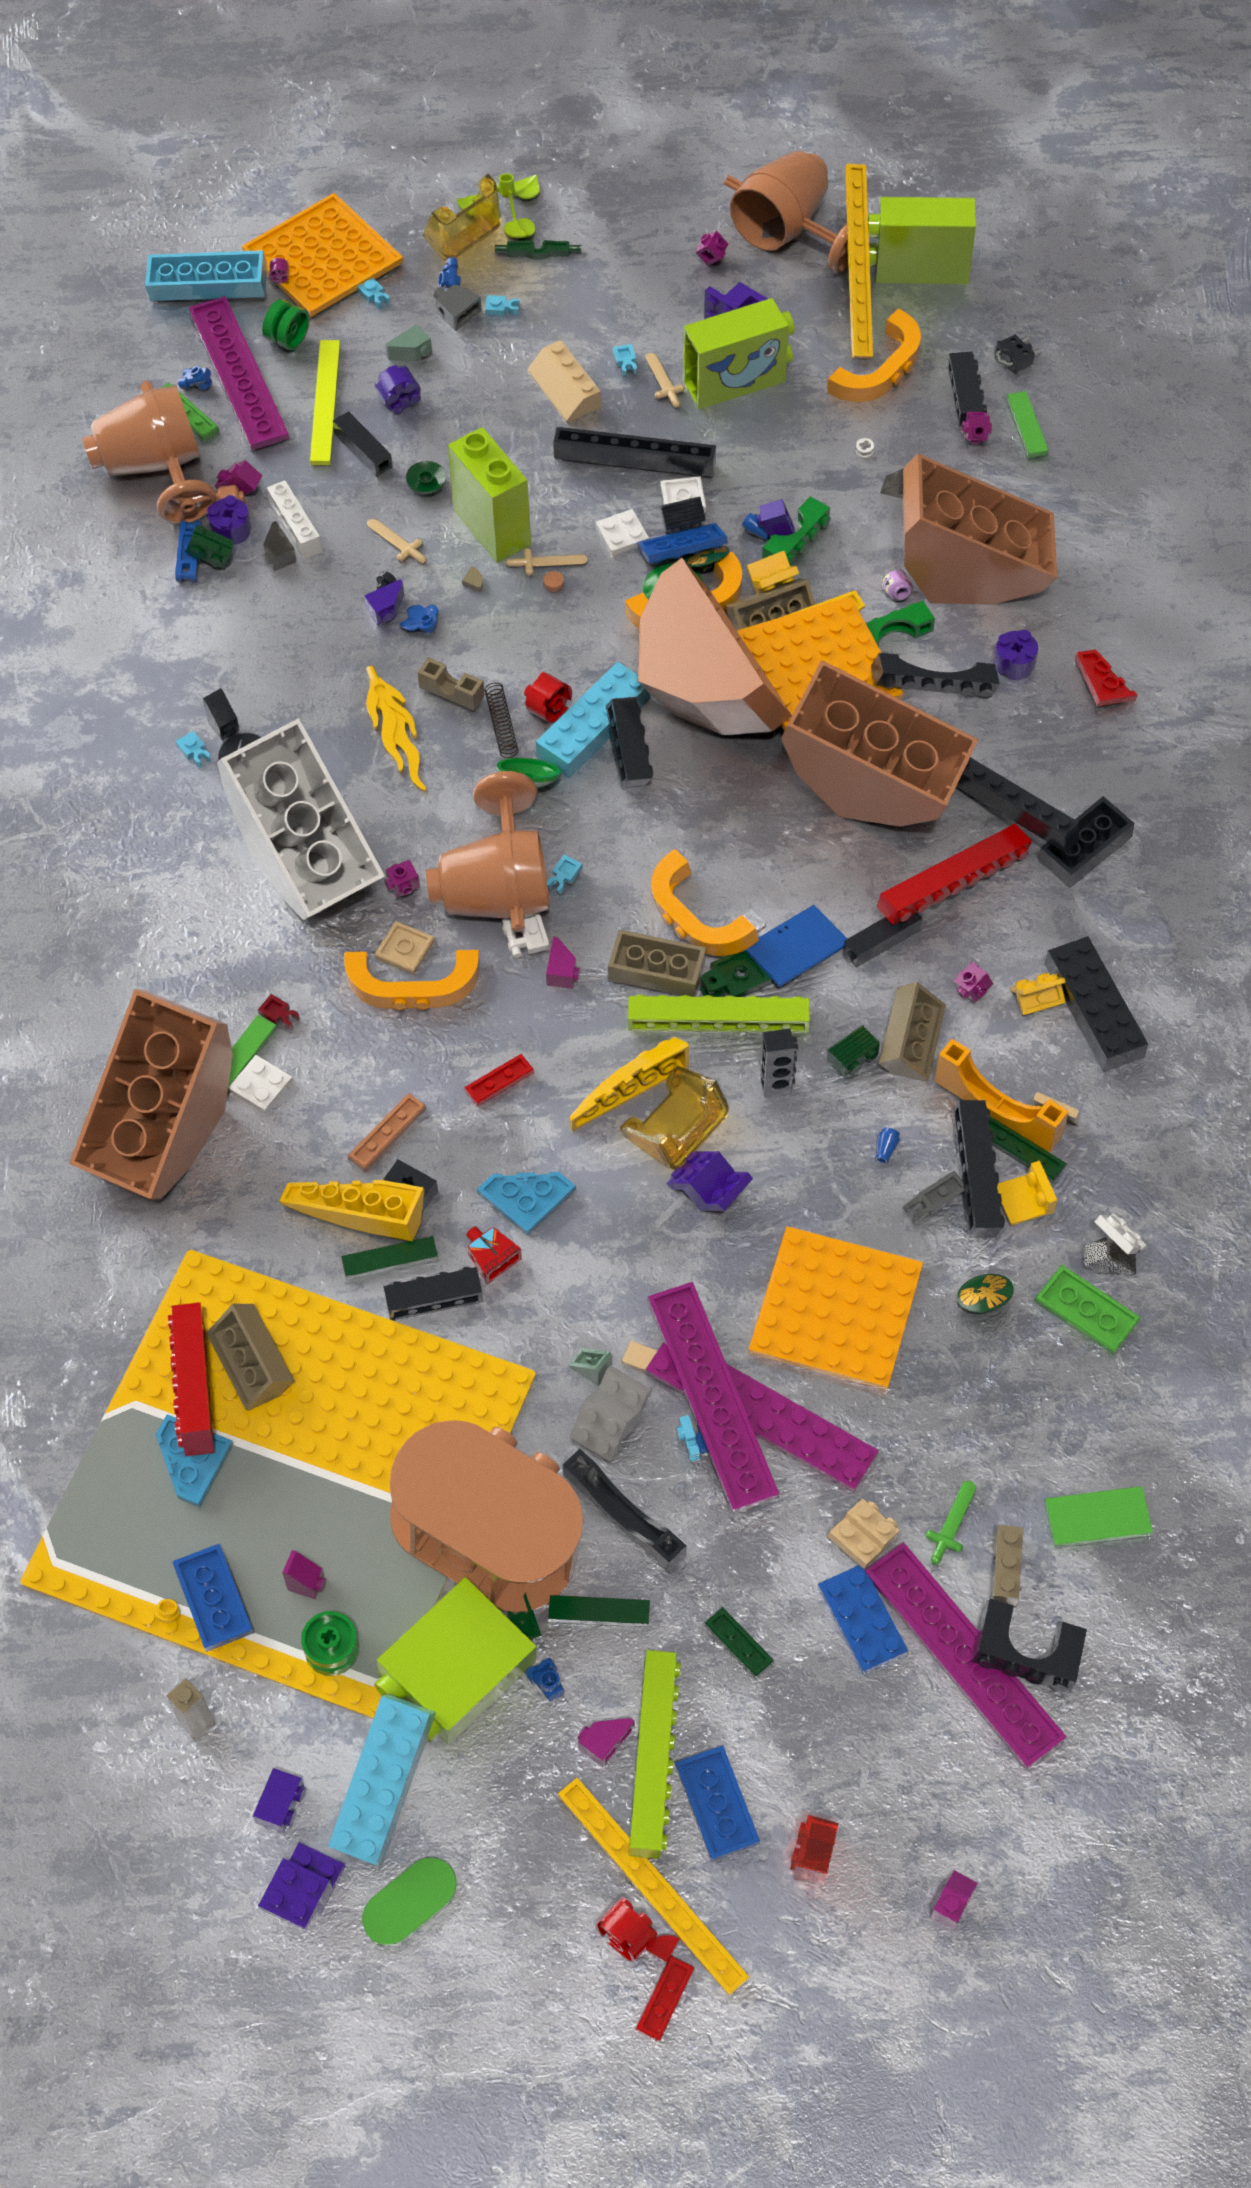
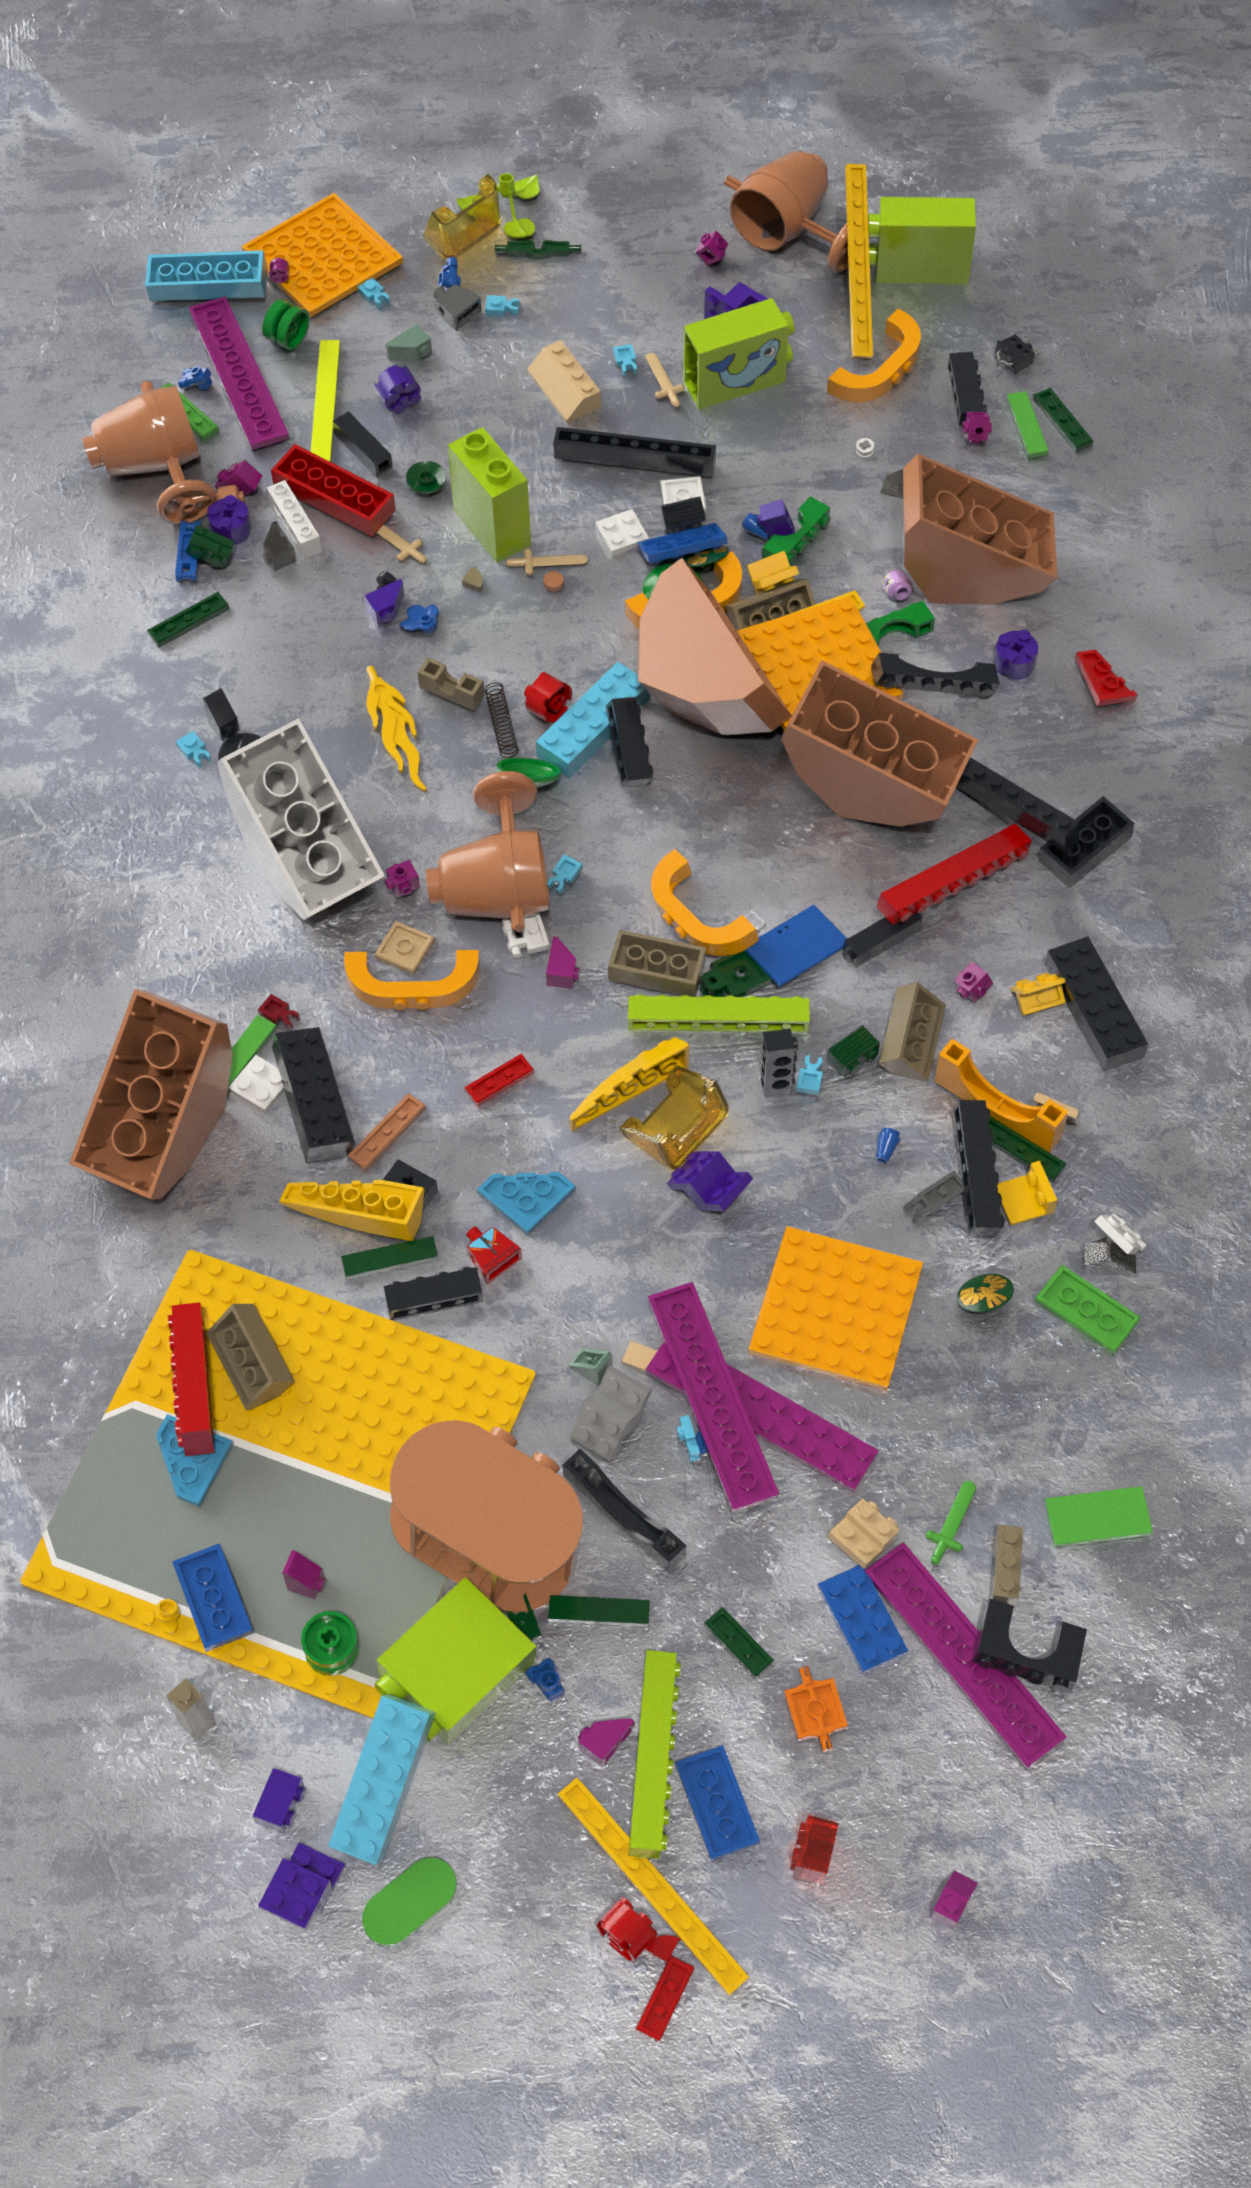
none -> dark green tile [147,592,230,648]
none -> red brick [271,444,396,537]
none -> black brick [272,1027,354,1162]
none -> orange plate [784,1666,848,1753]
none -> medium azure plate [796,1055,823,1096]
none -> dark green tile [1033,388,1093,453]

